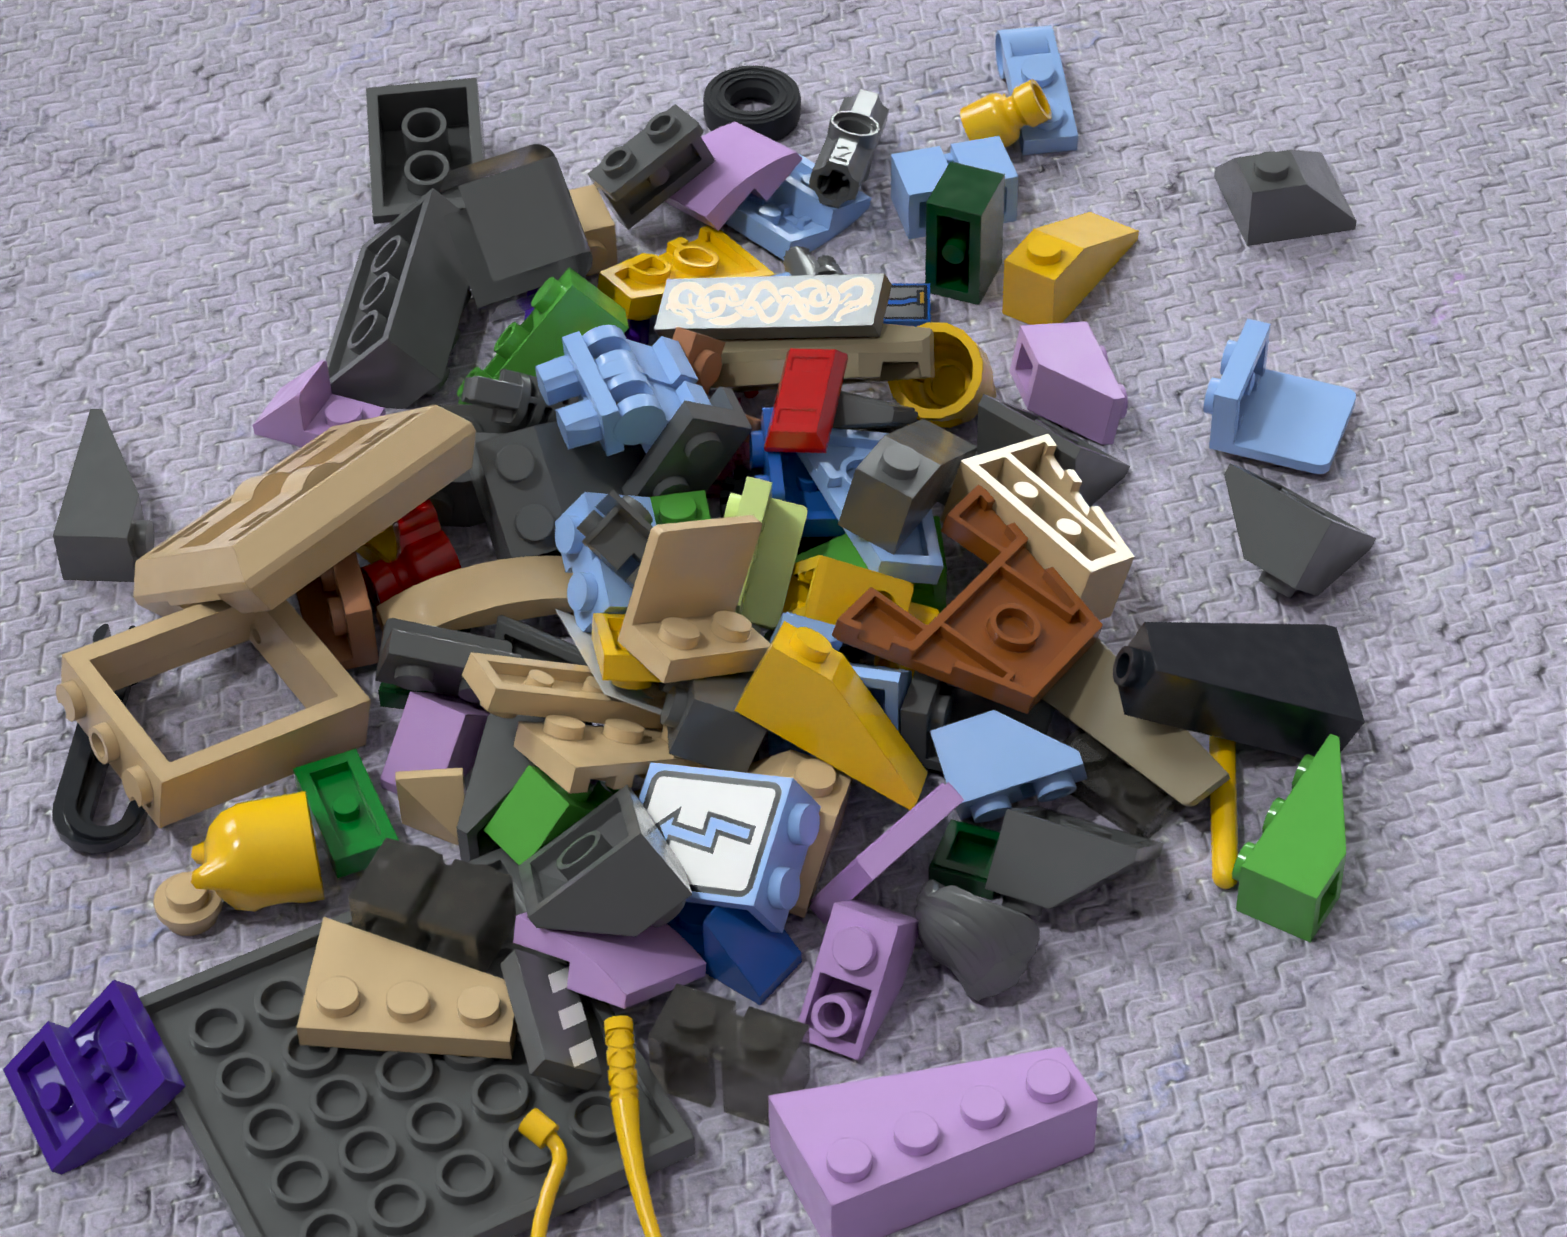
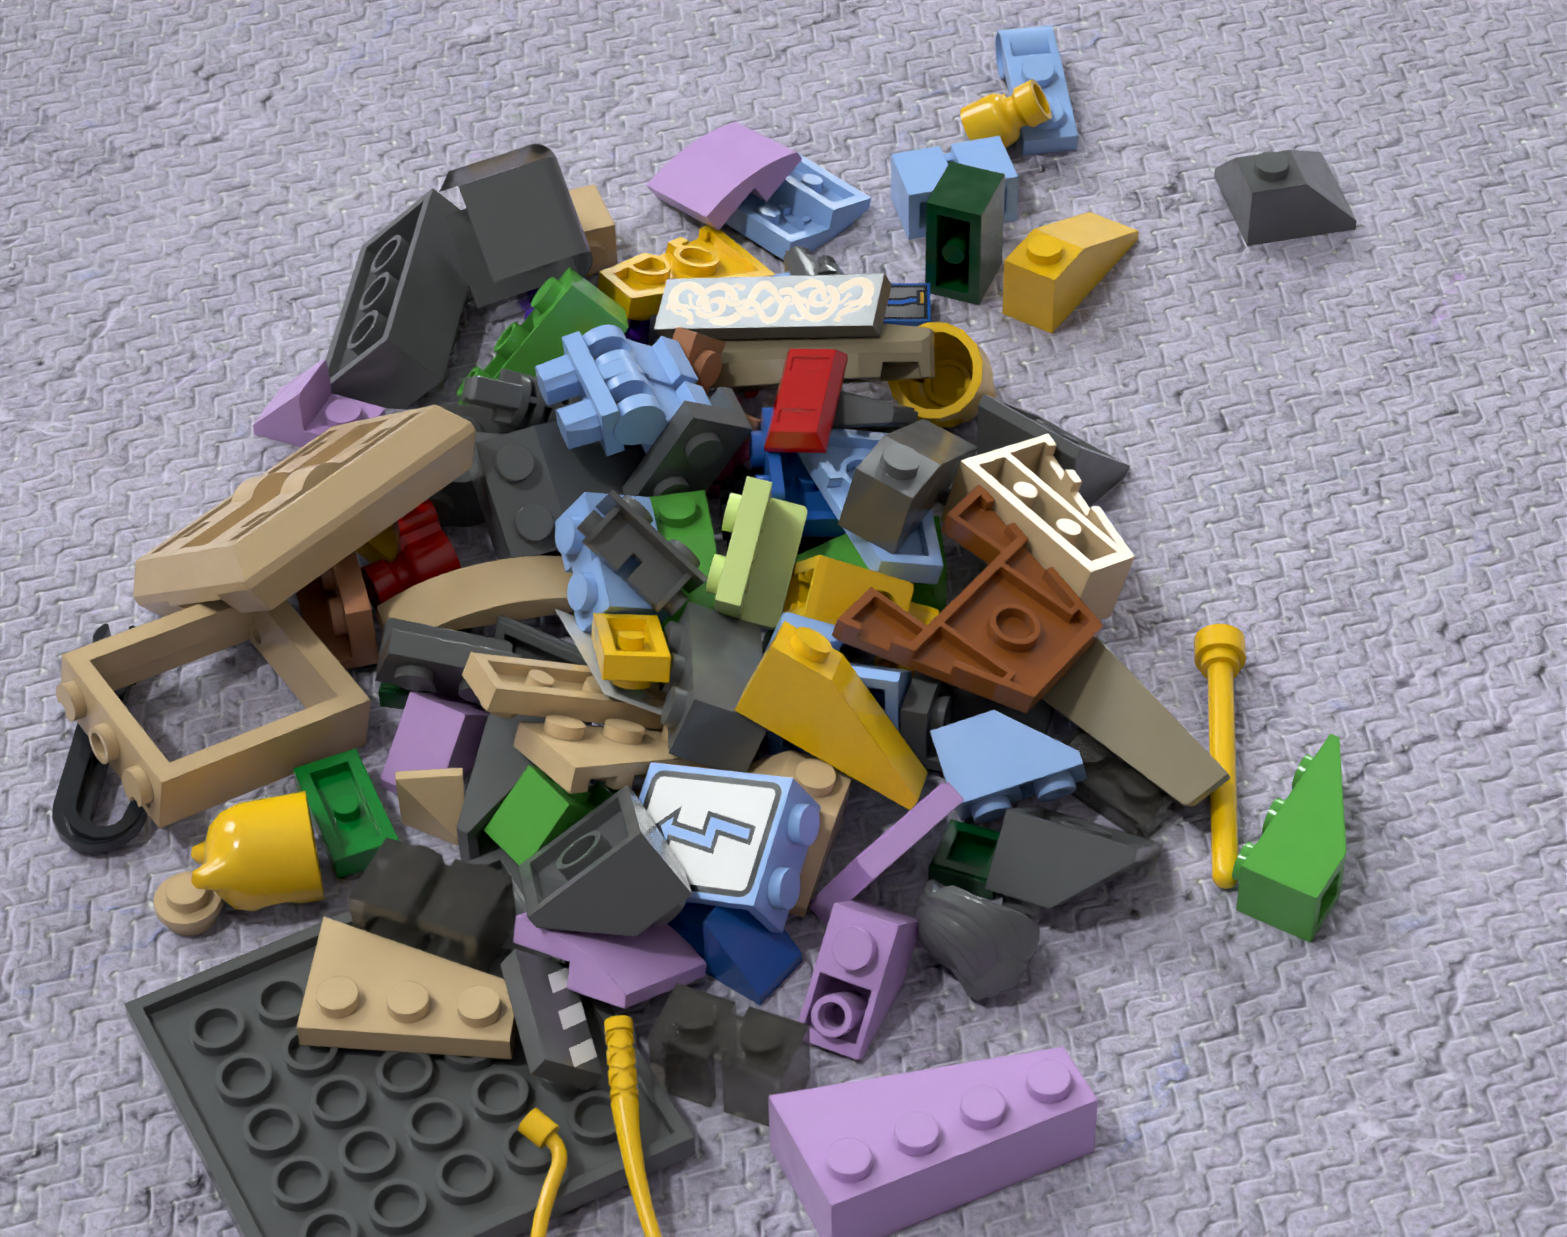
dark purple slope [3,980,185,1175] -> none
dark grey slope [53,409,155,582] -> none
dark grey slope [366,77,486,224] -> none
dark grey bracket [587,104,716,230] -> none
tan bracket [617,515,771,683] -> none
black tyre [703,65,801,141] -> none
dark grey piece [809,89,889,208] -> none
lavender slope [1009,321,1128,445] -> none
black slope [1113,622,1365,758] -> none
light blue bracket [1203,318,1356,474] -> none
dark grey slope [1224,463,1376,598] -> none

